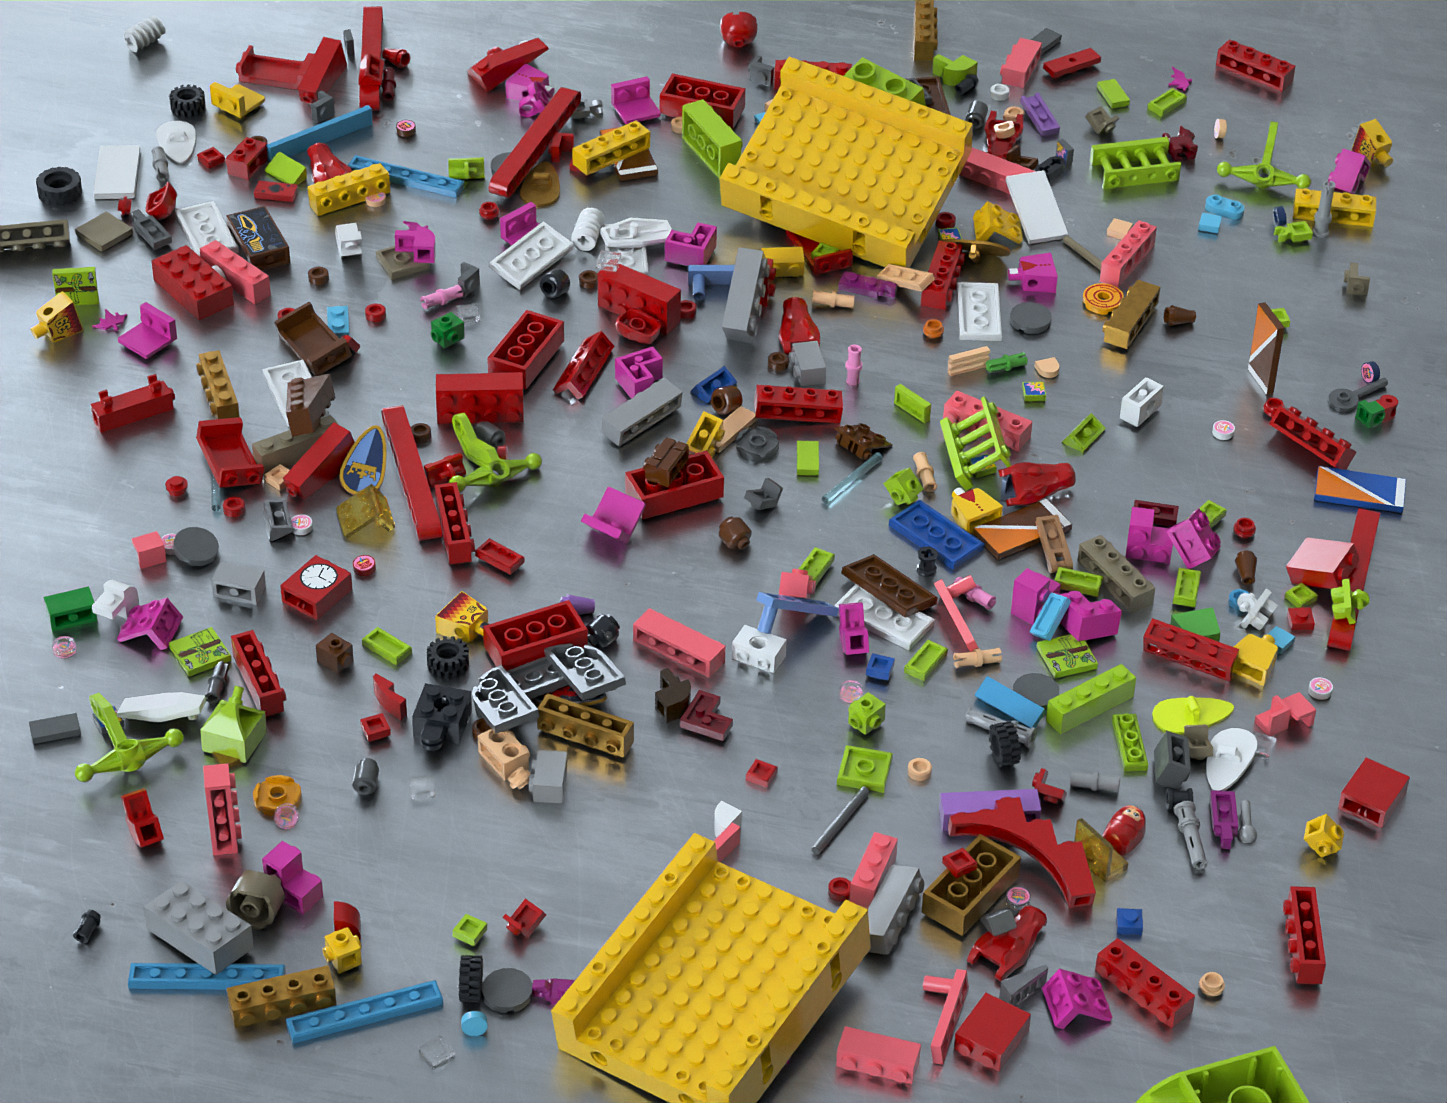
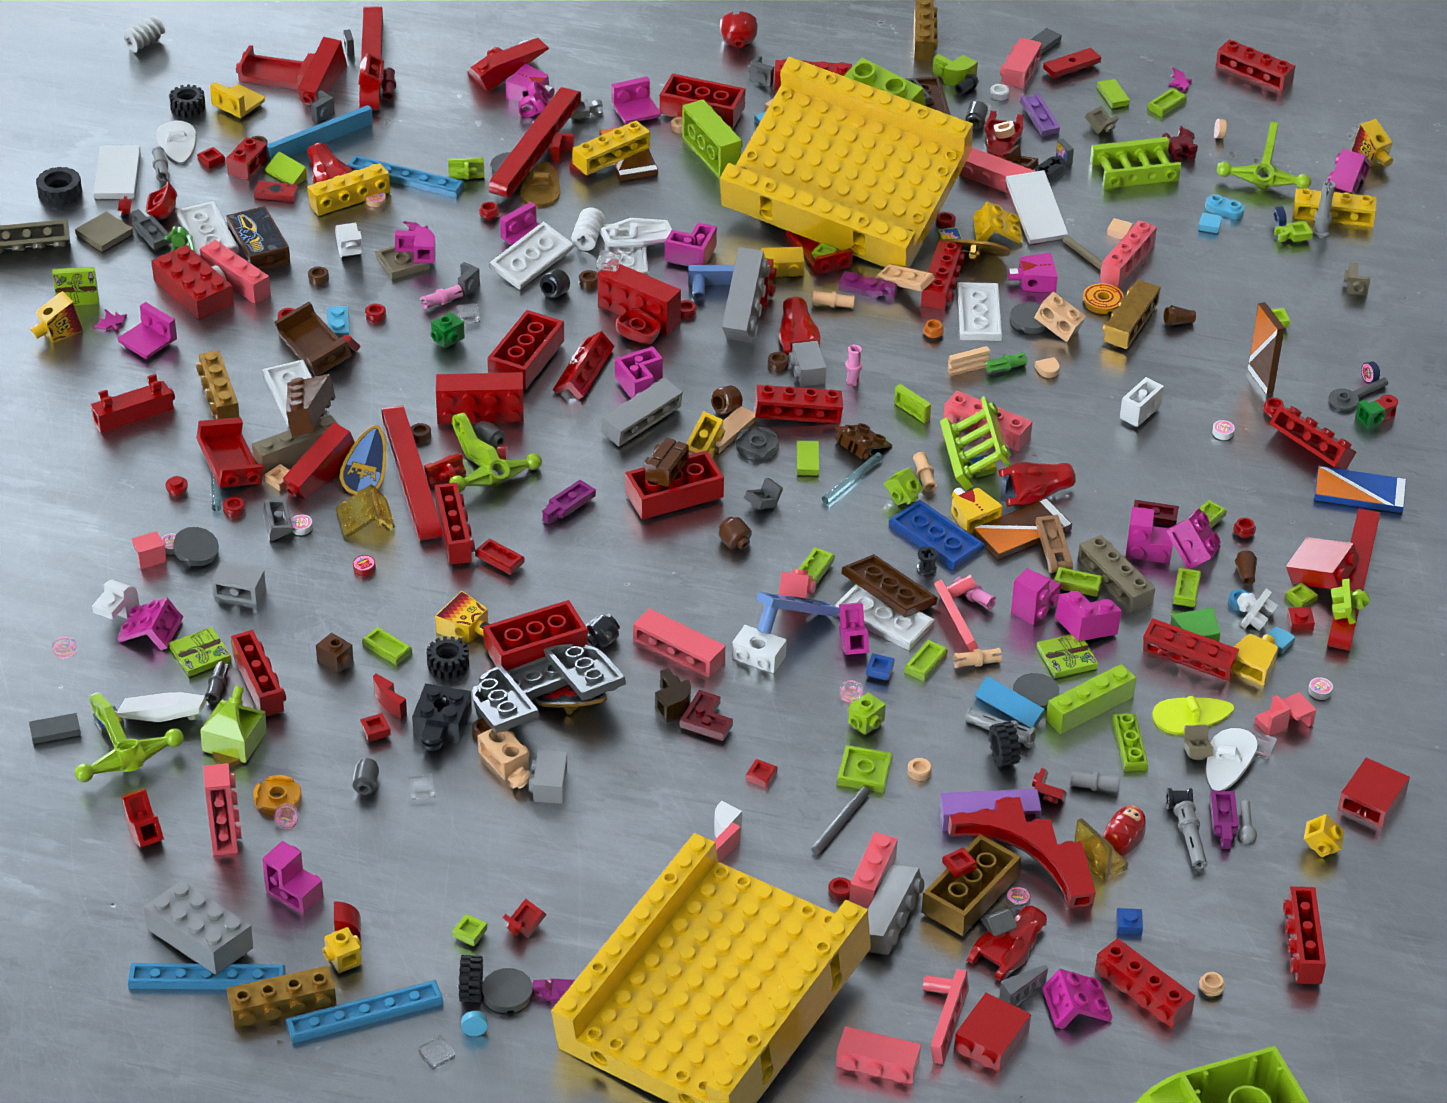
green brick [43,586,98,632] -> none
black pin [73,910,101,943] -> none
dark tan brick [226,870,285,930] -> none
red brick [280,555,353,620] -> none
red cone [382,48,410,68] -> none
reddish brown tile [396,120,416,137] -> none
pearl gold brick [537,694,634,758] -> none
medium lavender cone [560,594,595,615] -> none
dark pink bracket [581,487,646,544] -> none
blue slope [690,366,738,403] -> none
light nougat tile [1003,106,1024,122] -> none
tile [1022,382,1046,402] -> none
medium azure tile [1030,592,1071,641] -> none
lime slope [1062,413,1106,452] -> none
dark grey brick [1154,731,1191,790] -> none
none -> bright green plant [165,226,195,252]
none -> magenta hinge [542,480,596,525]
none -> light nougat brick [1034,291,1086,342]

